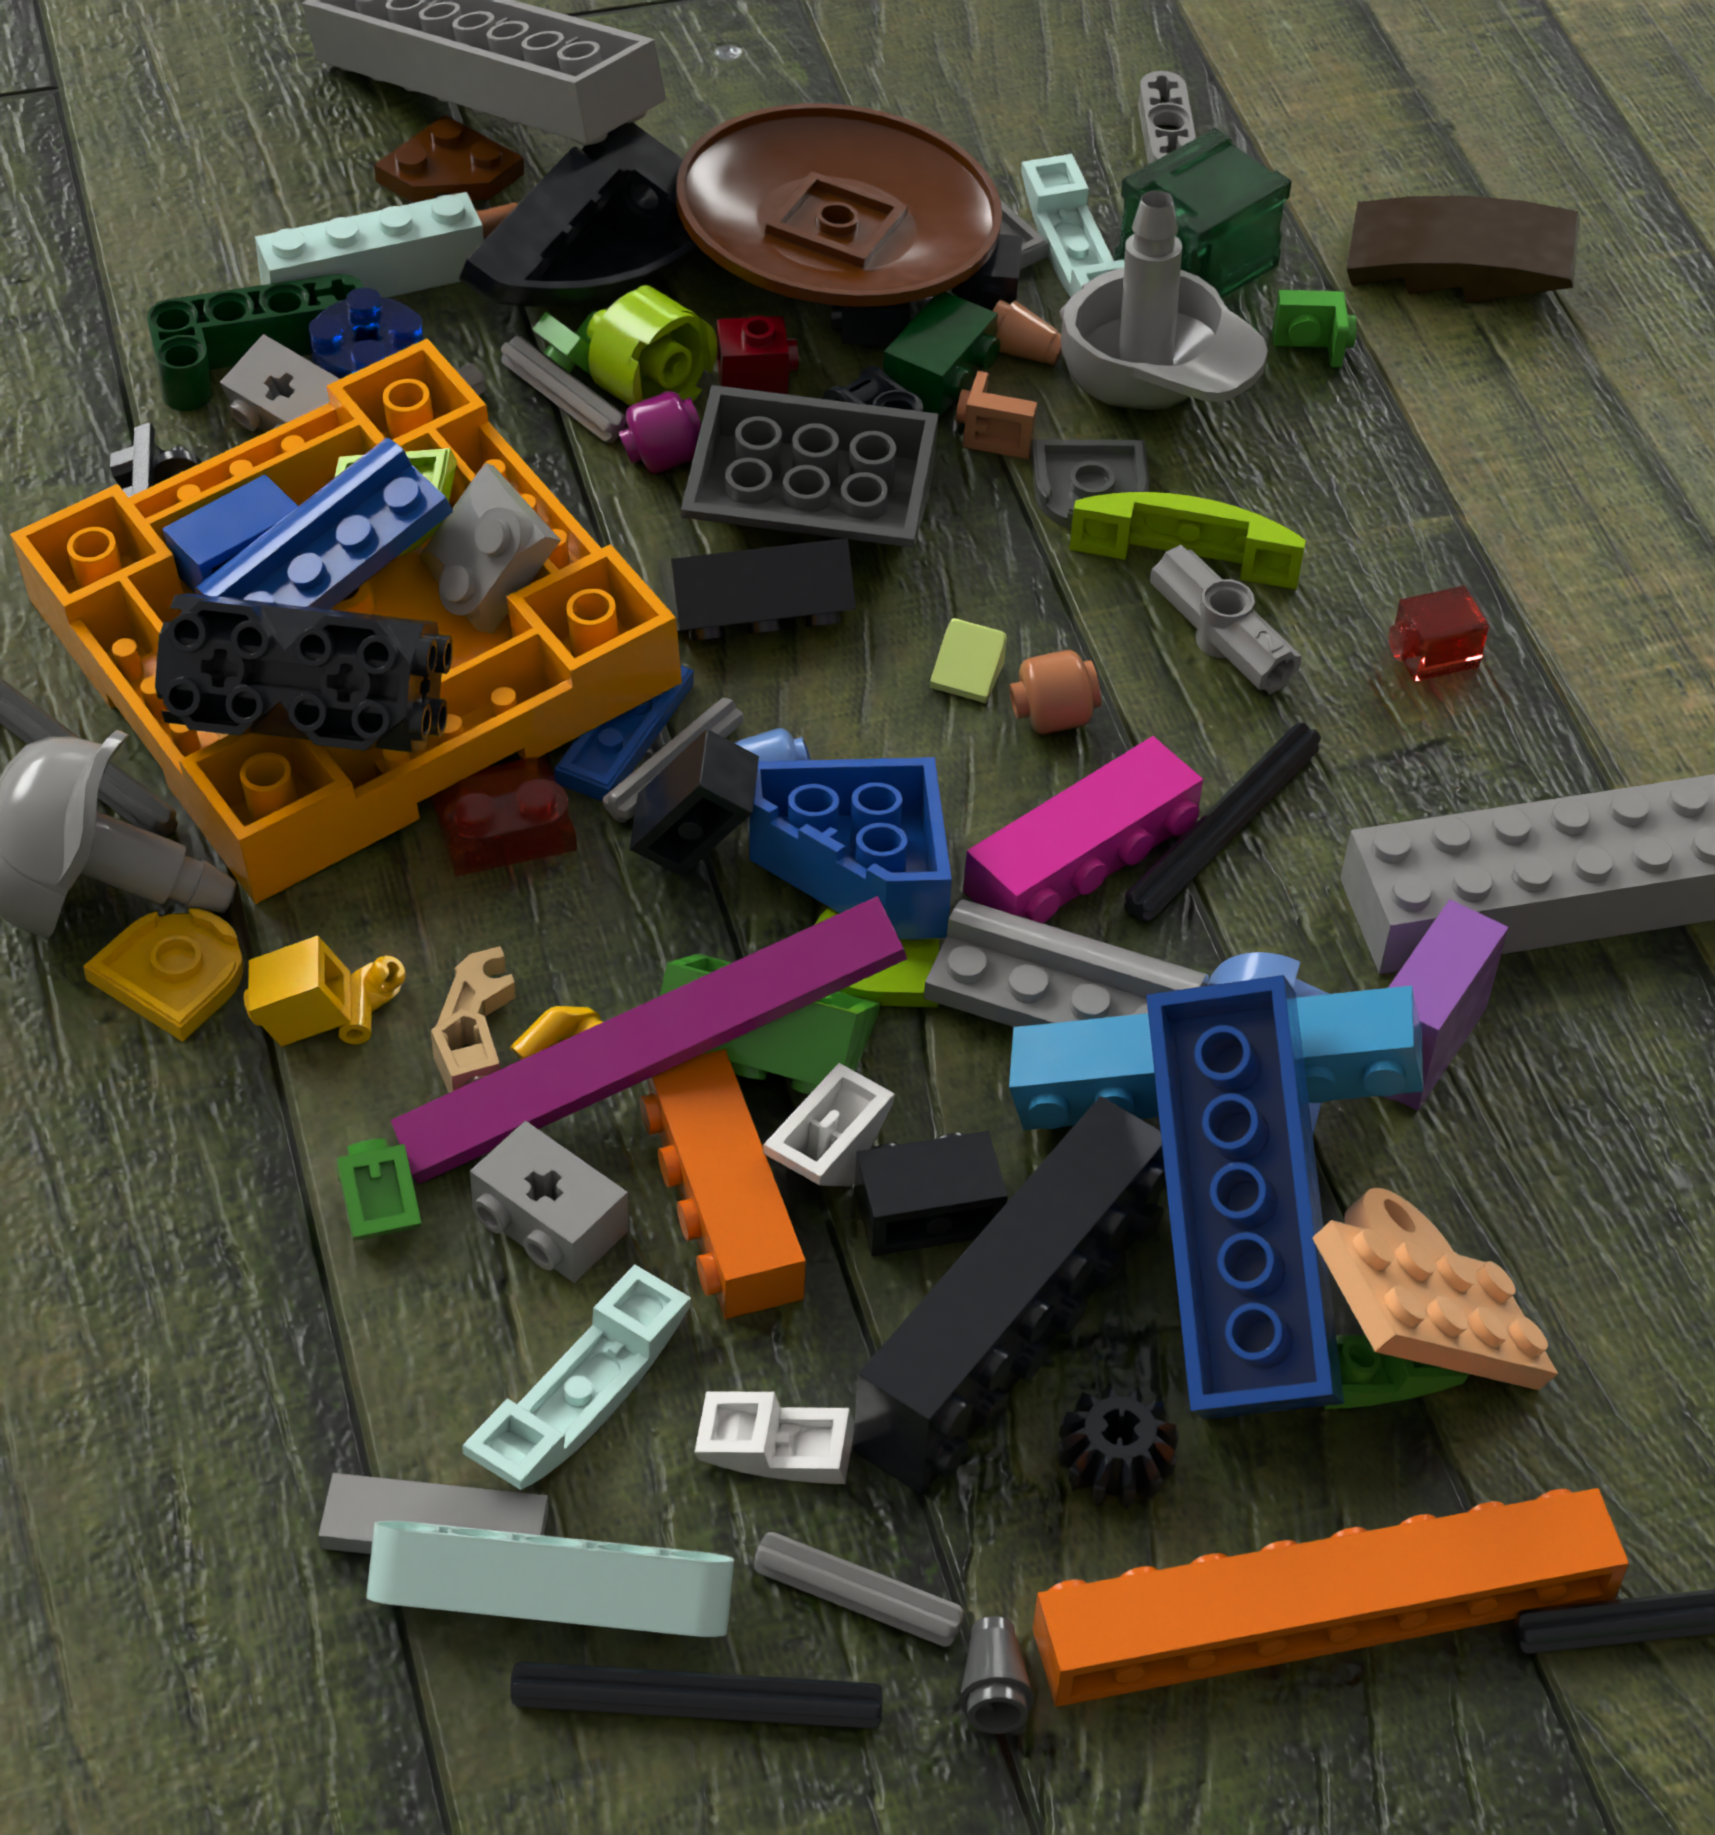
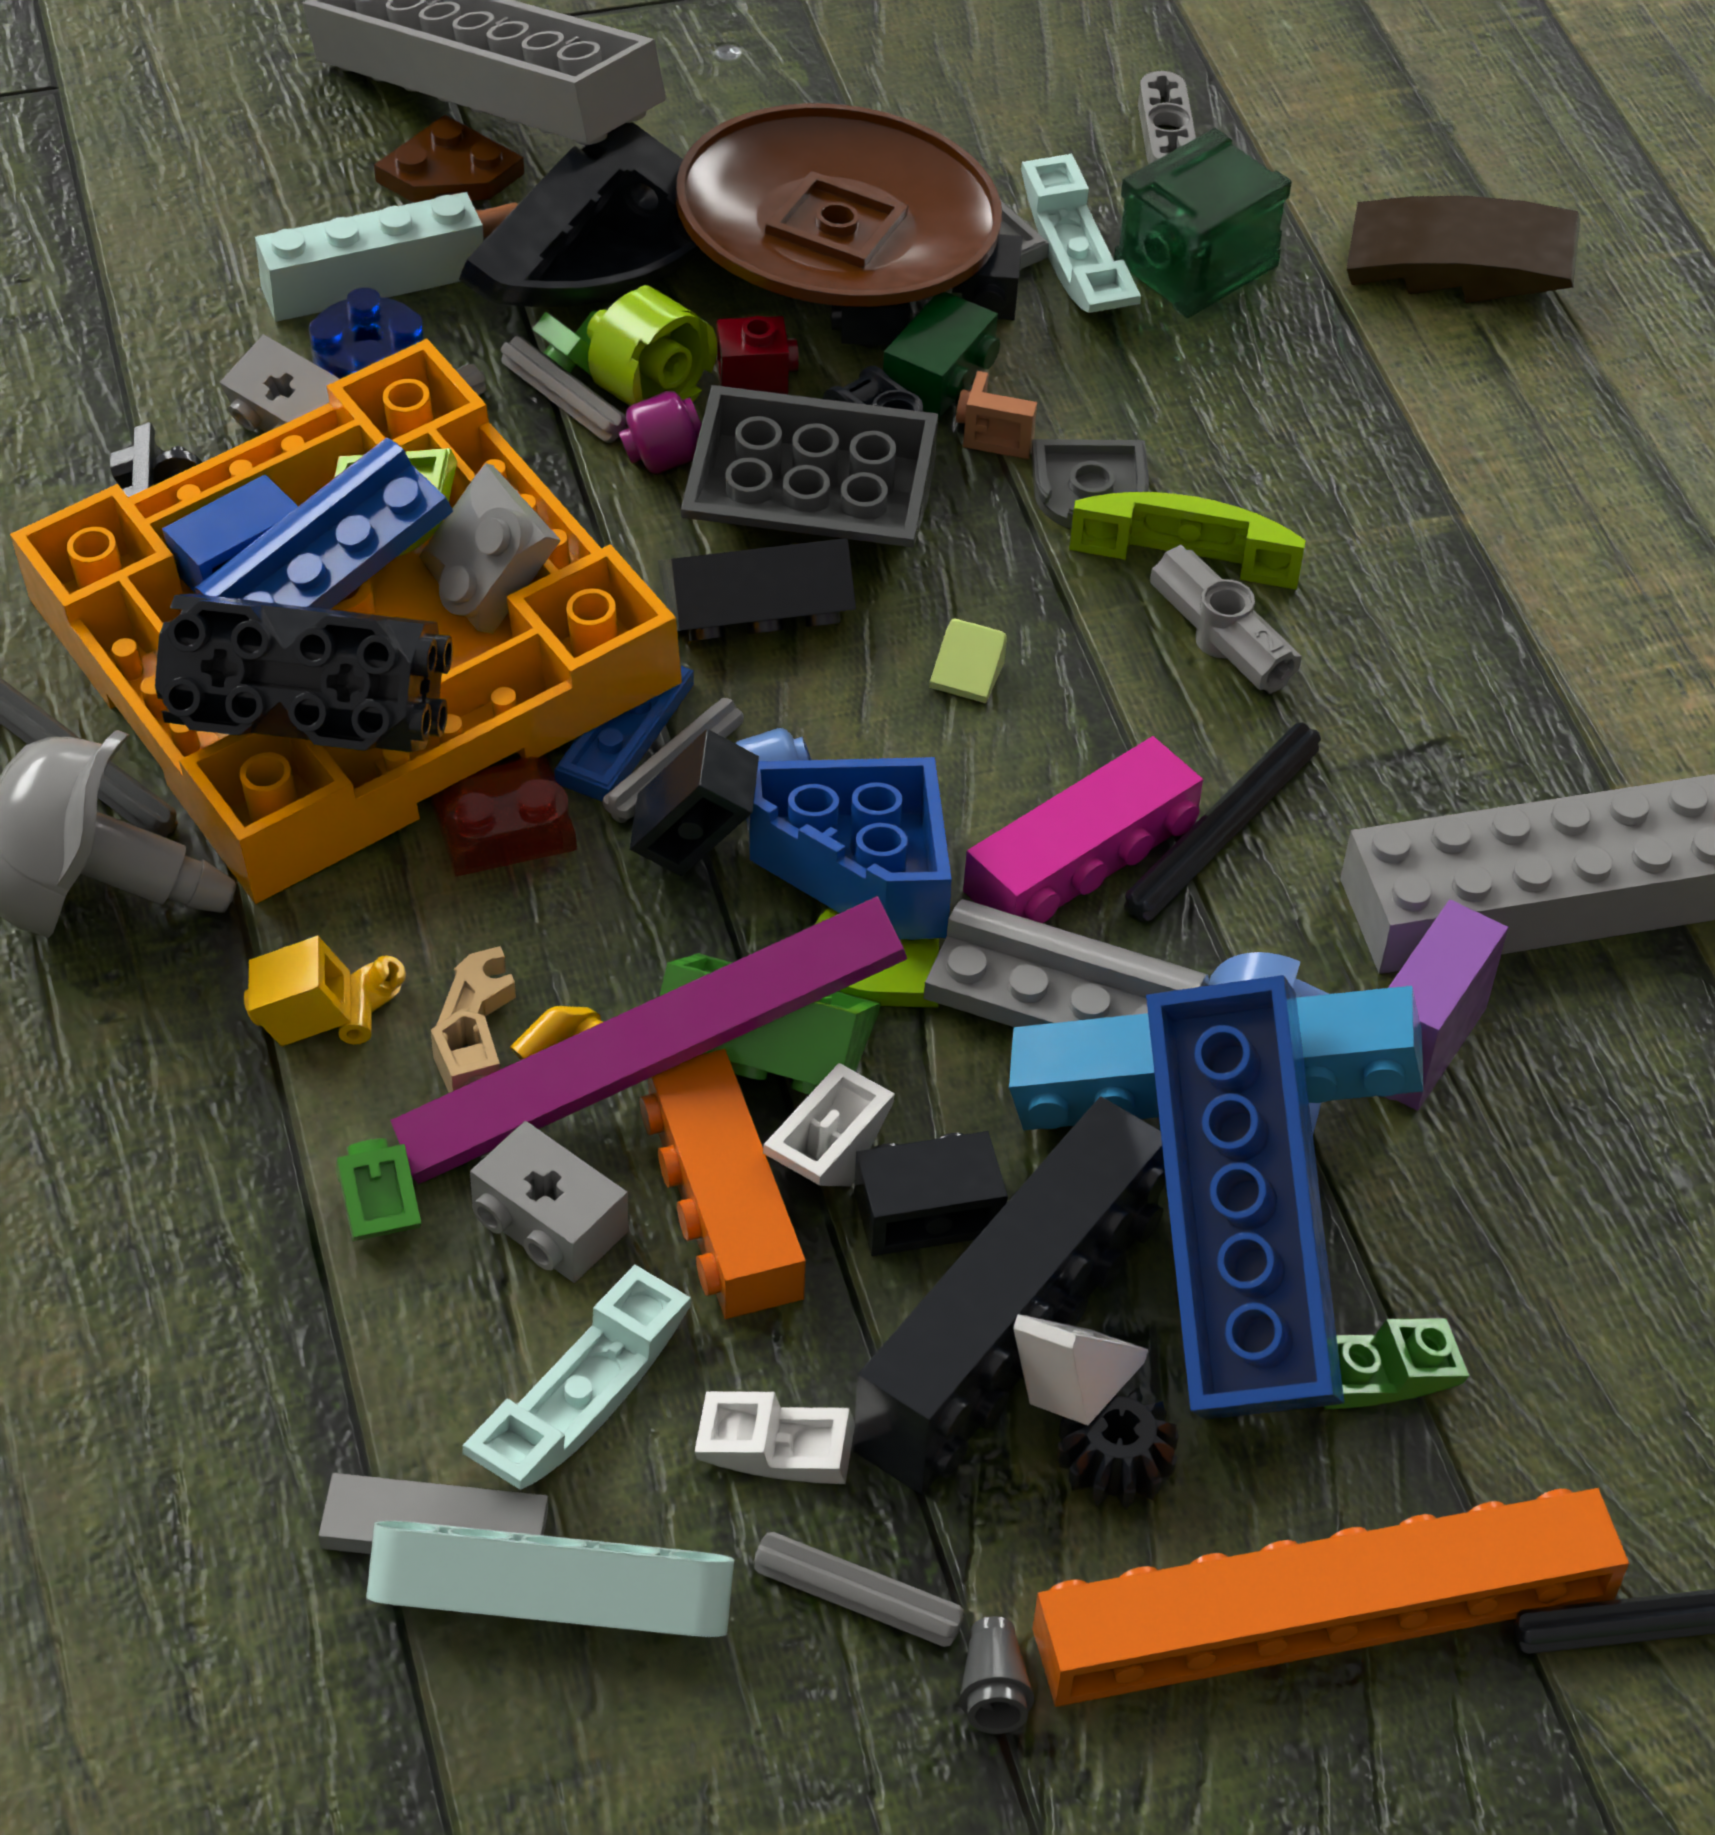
yellow tile [83,908,243,1042] -> none
dark green beam [147,274,368,411] -> none
black axle [510,1661,883,1729] -> none
nougat cone [993,300,1062,367] -> none
nougat head [1009,649,1102,735] -> none
light grey piece [1060,191,1268,410] -> none
bright green bracket [1272,290,1356,368] -> none
light nougat plate [1312,1188,1558,1390] -> none
clear red brick [1389,585,1489,682] -> none
none -> white slope [1013,1314,1148,1425]

